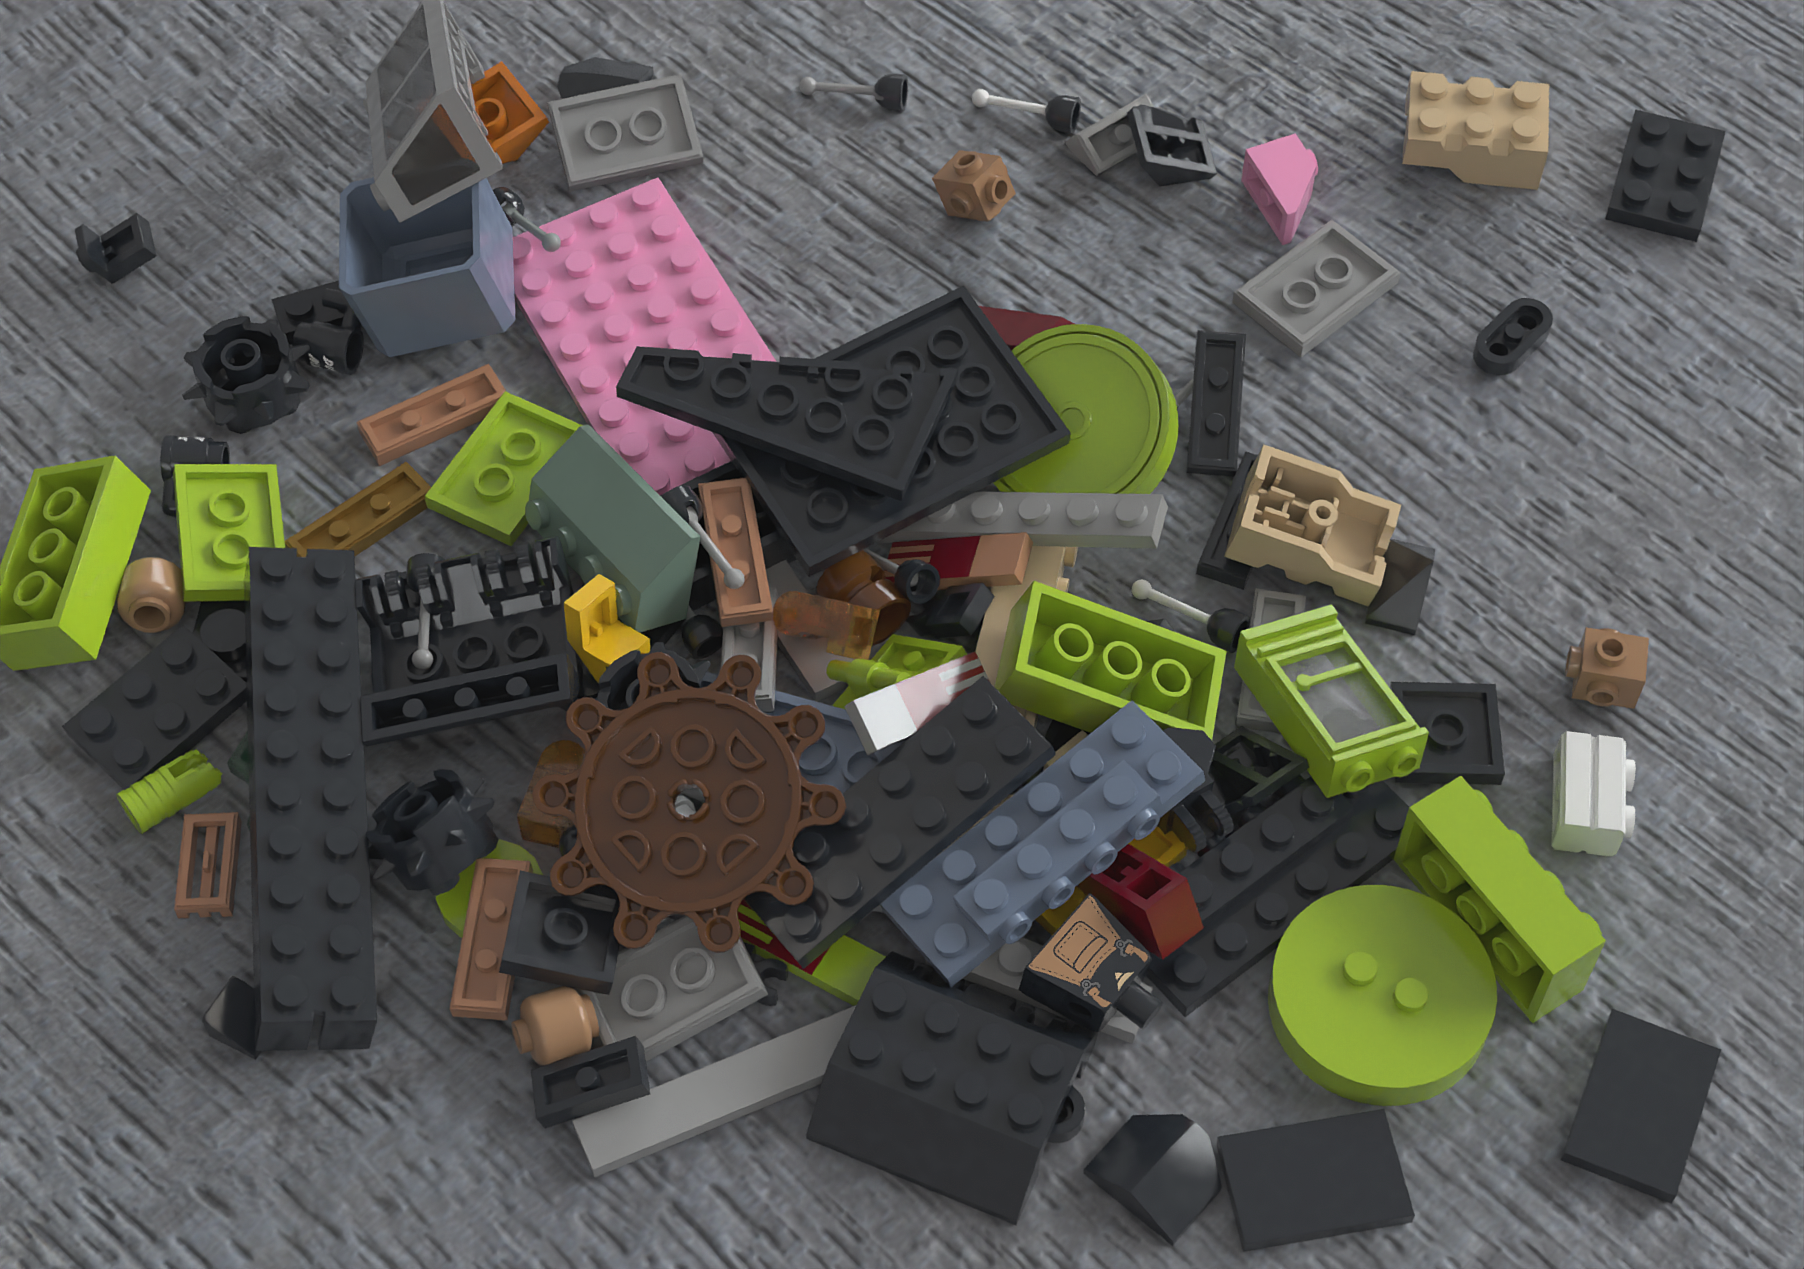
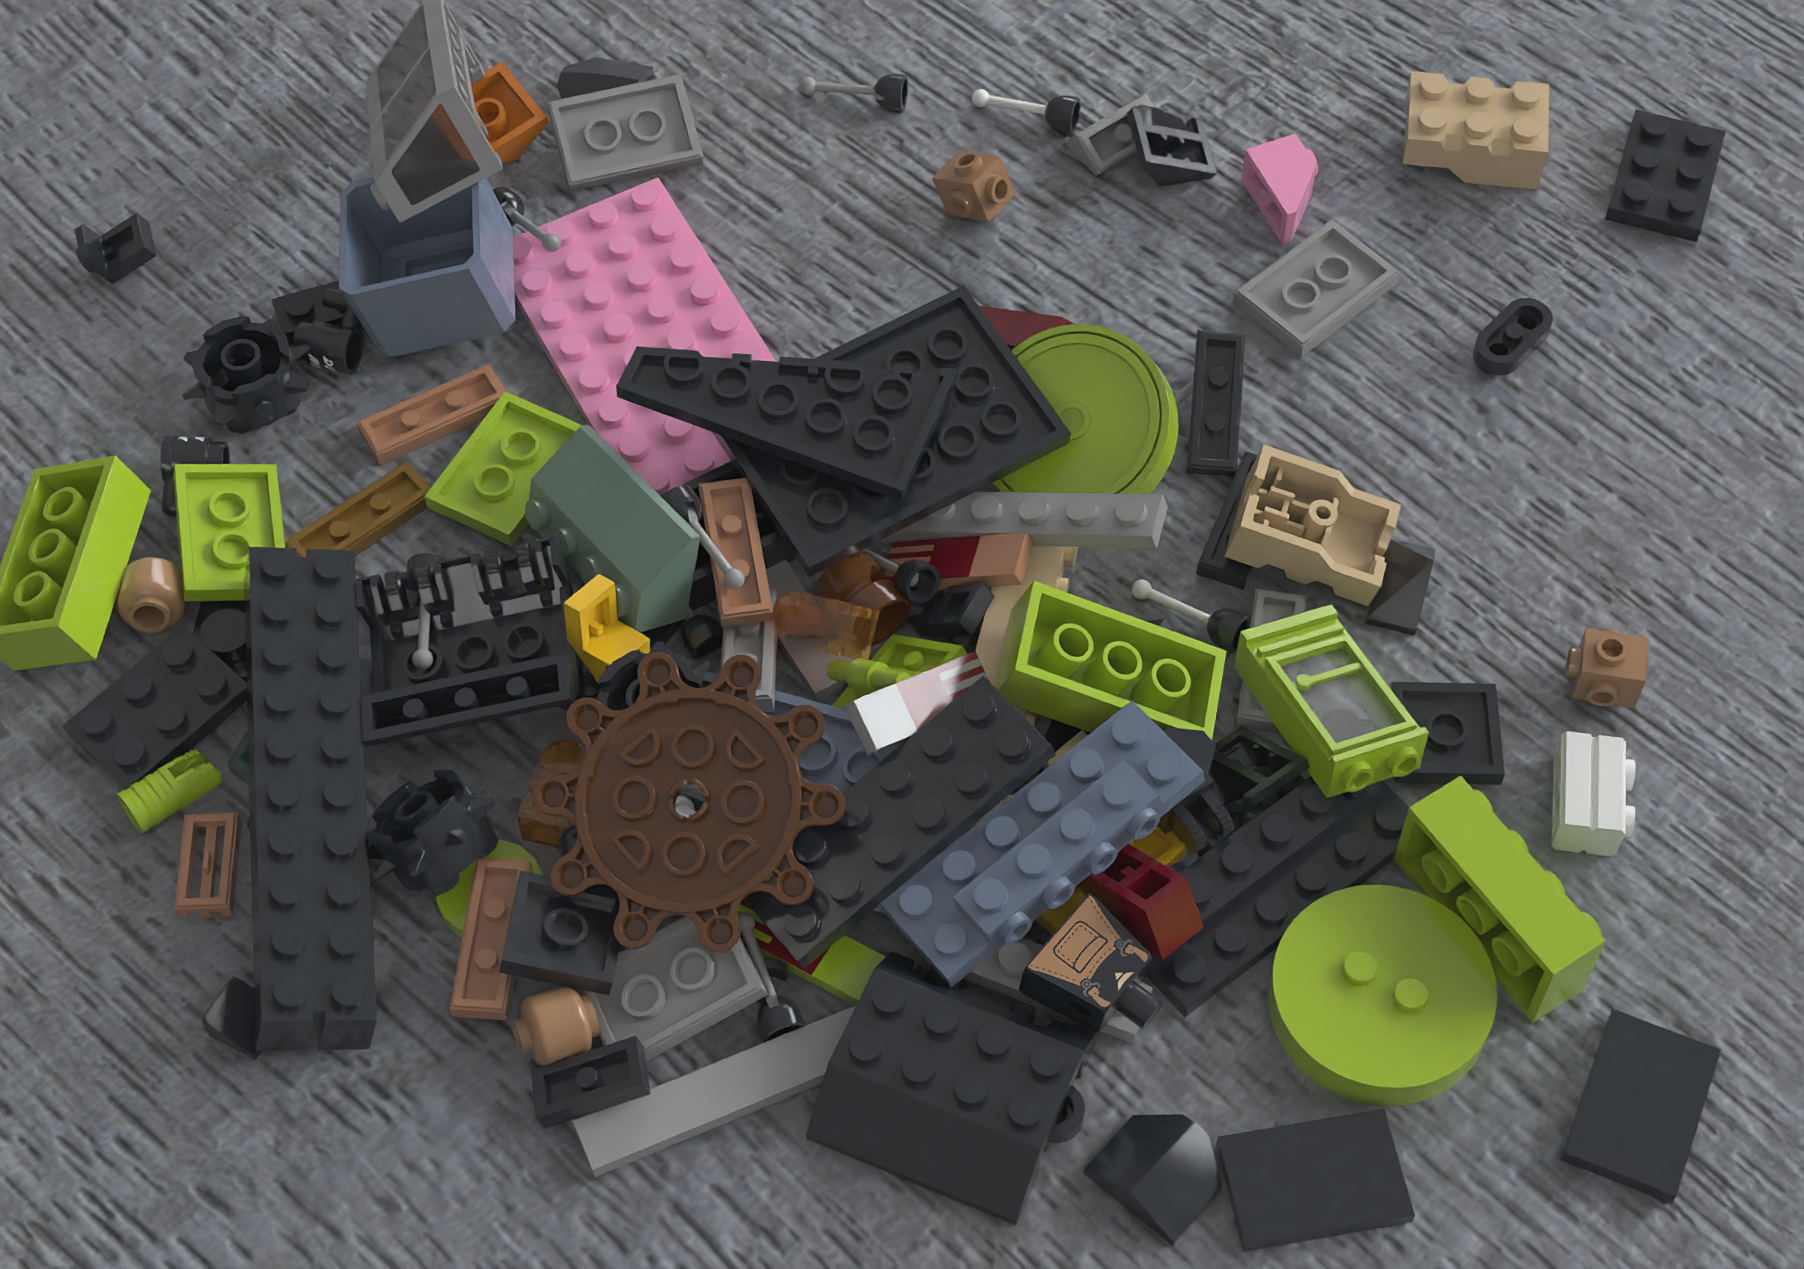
none -> hinge [738,912,806,1042]

